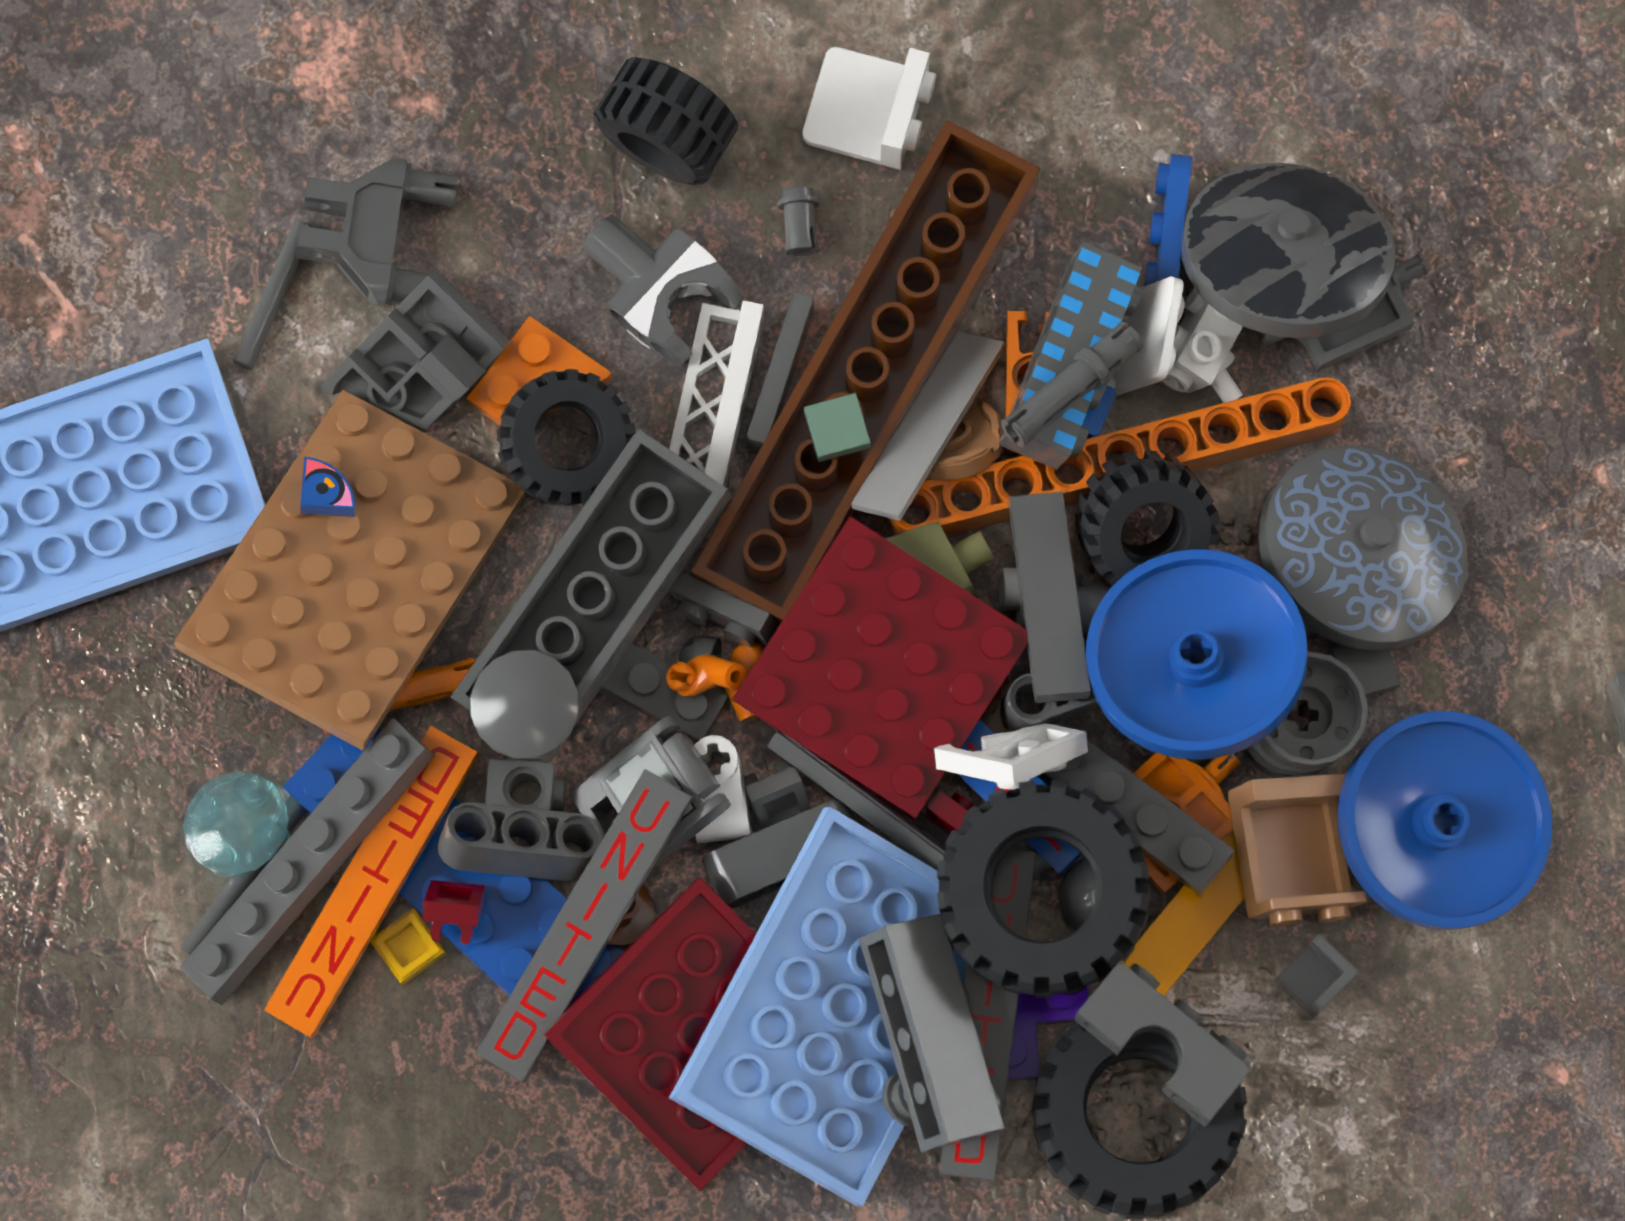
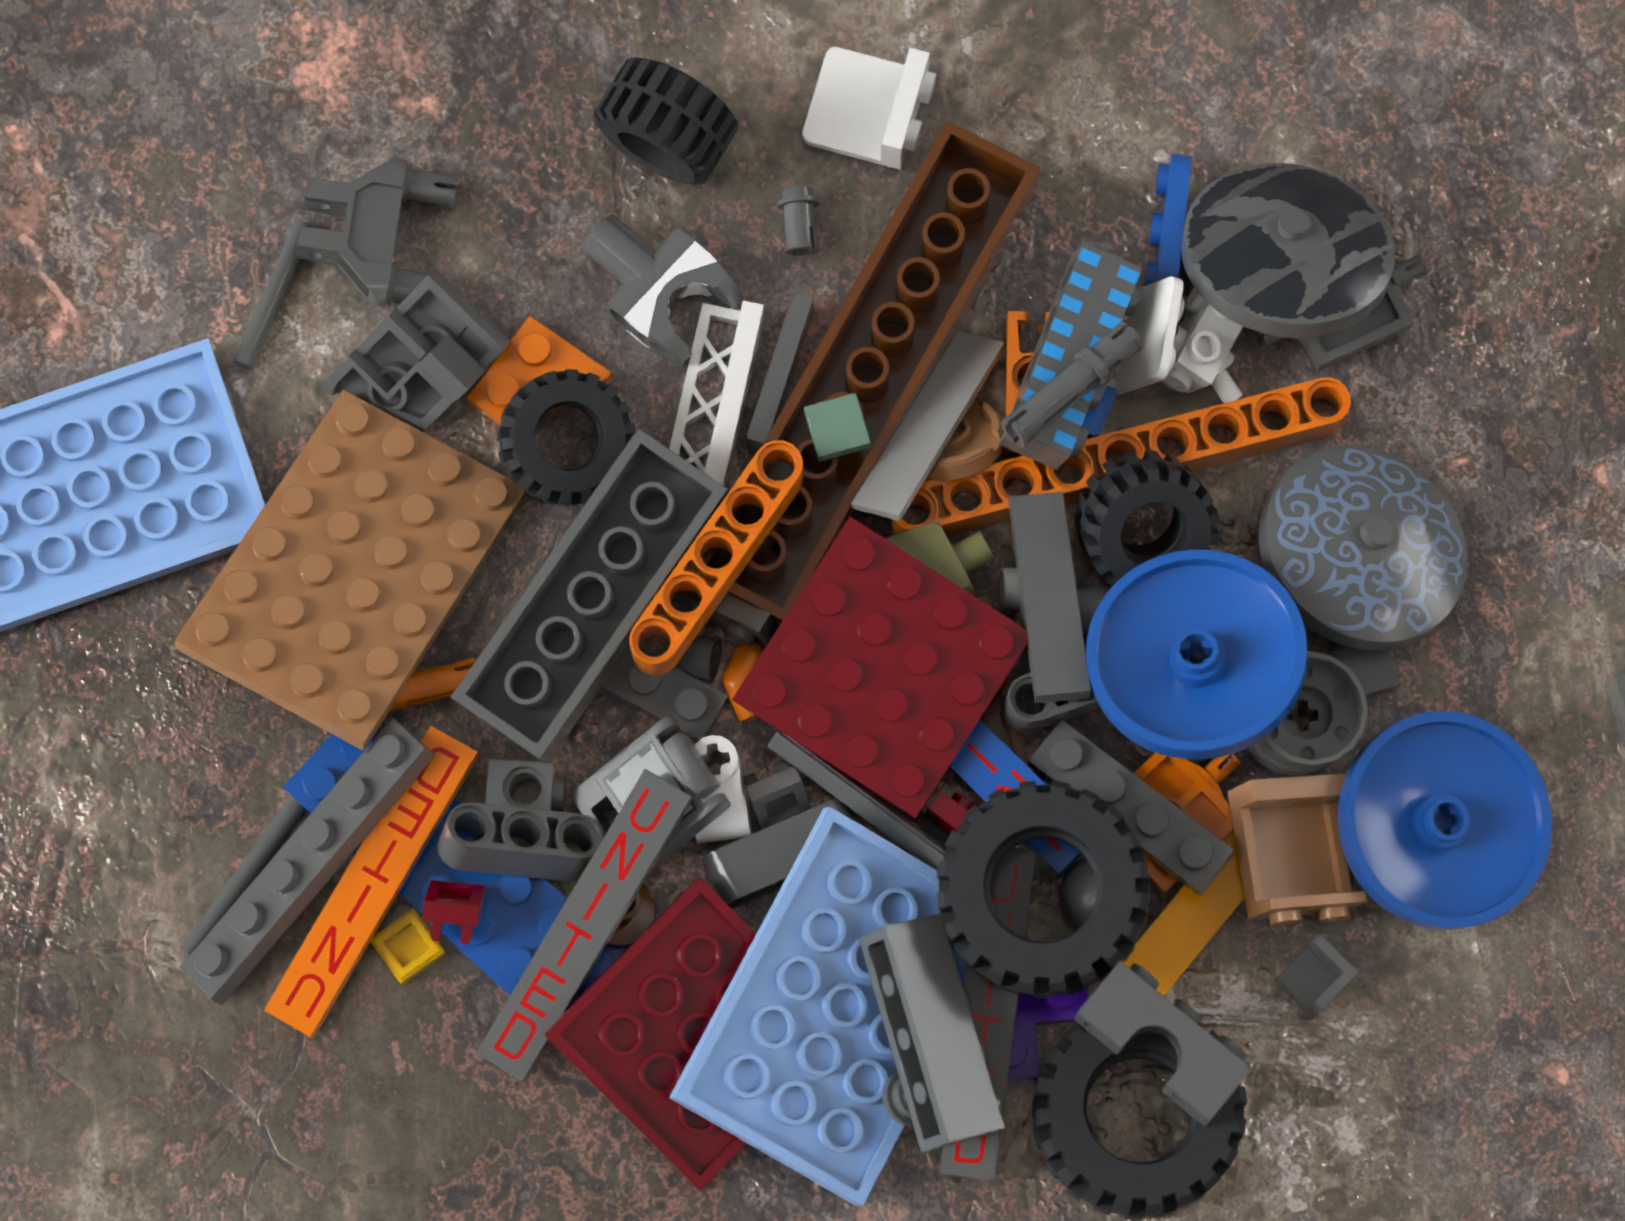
clear light blue dish [183,771,290,878] -> none
blue tile [300,457,355,517] -> none
dark grey dish [471,650,580,759] -> none
orange arm [666,654,747,697] -> none
white wing [934,723,1088,789] -> none
none -> orange beam [630,440,803,675]

